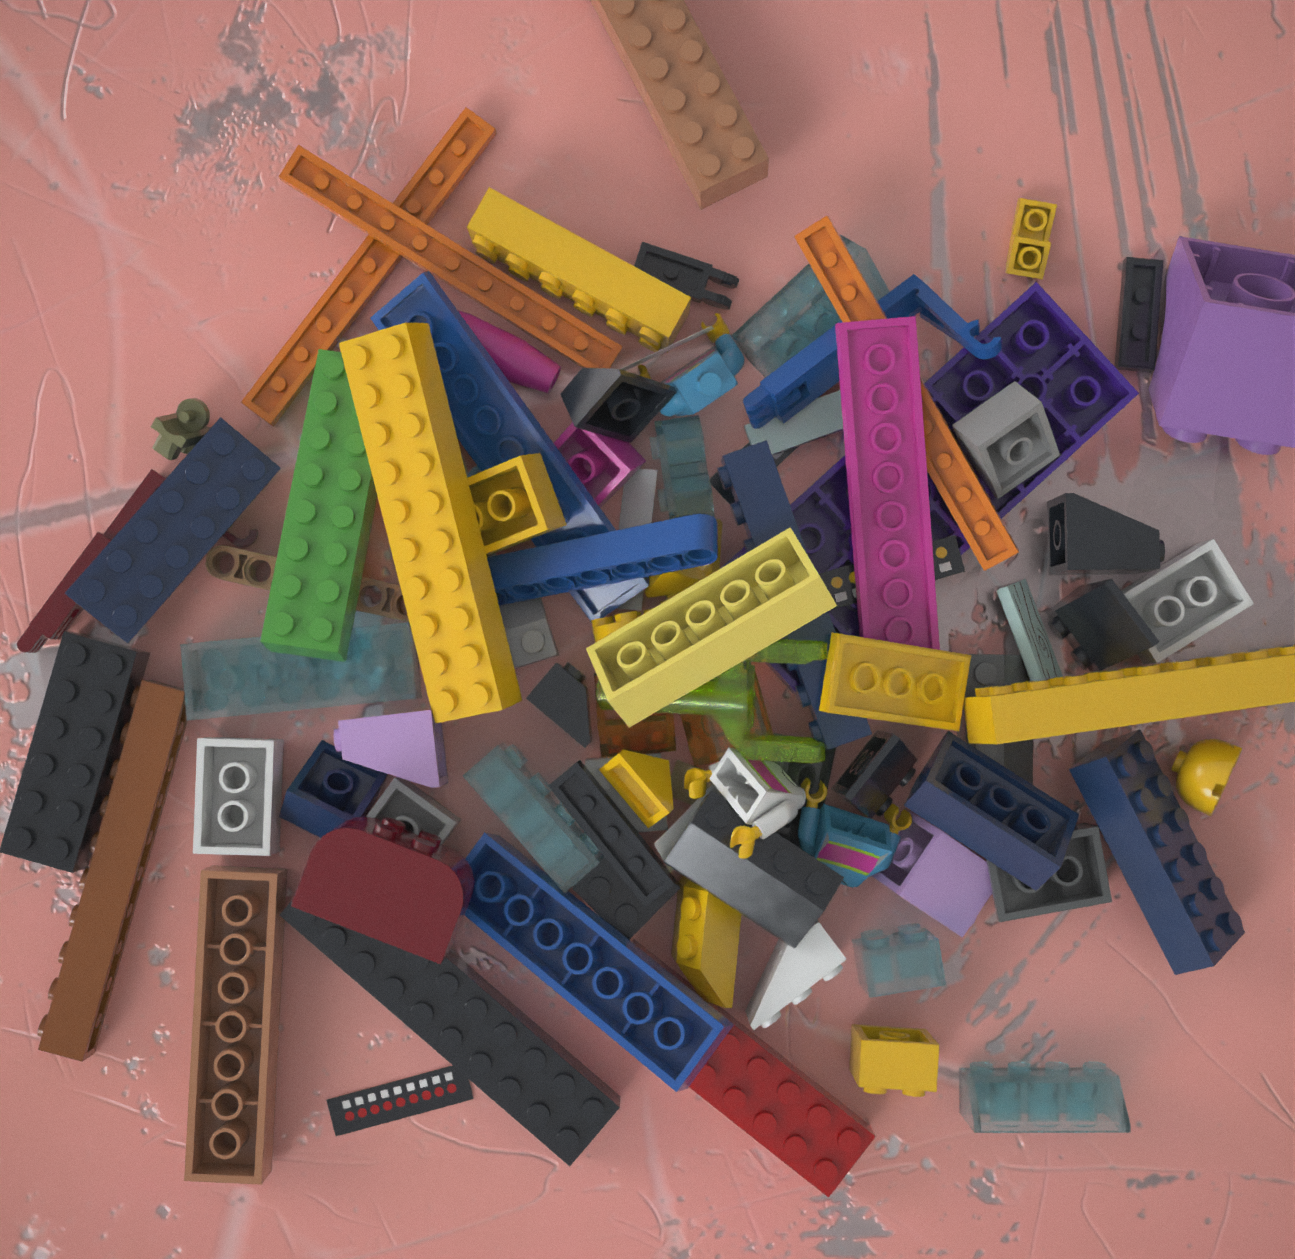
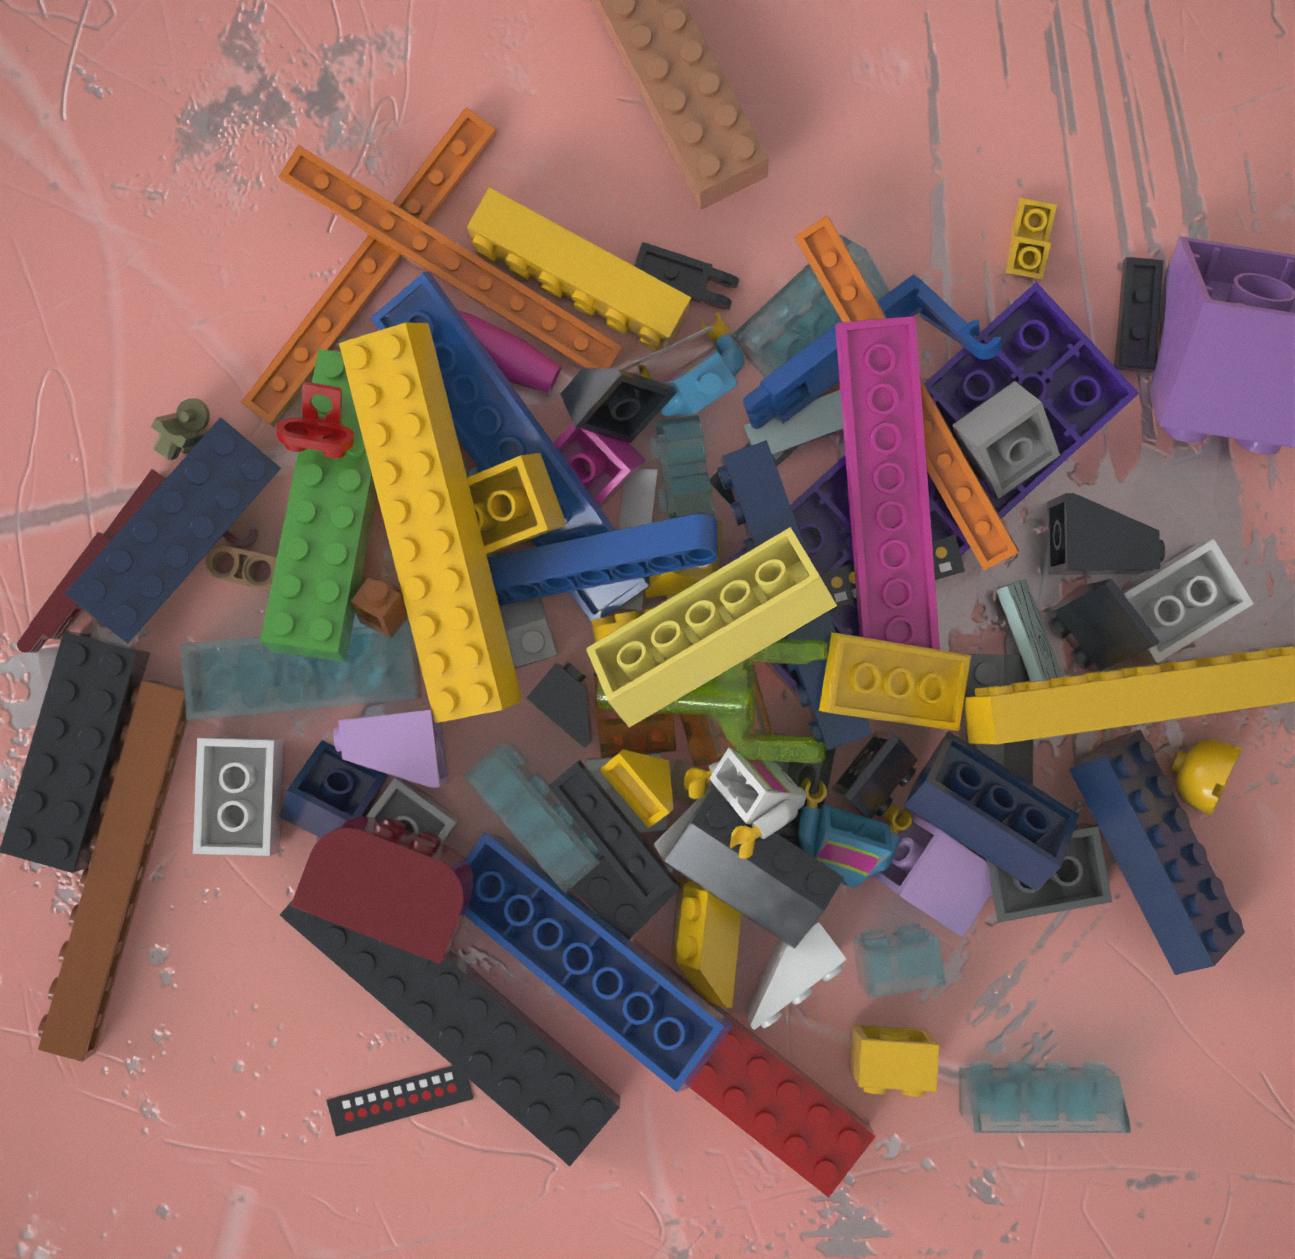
nougat brick [184,865,287,1185] -> none
none -> red bracket [276,382,354,459]
none -> dark orange brick [351,577,408,639]

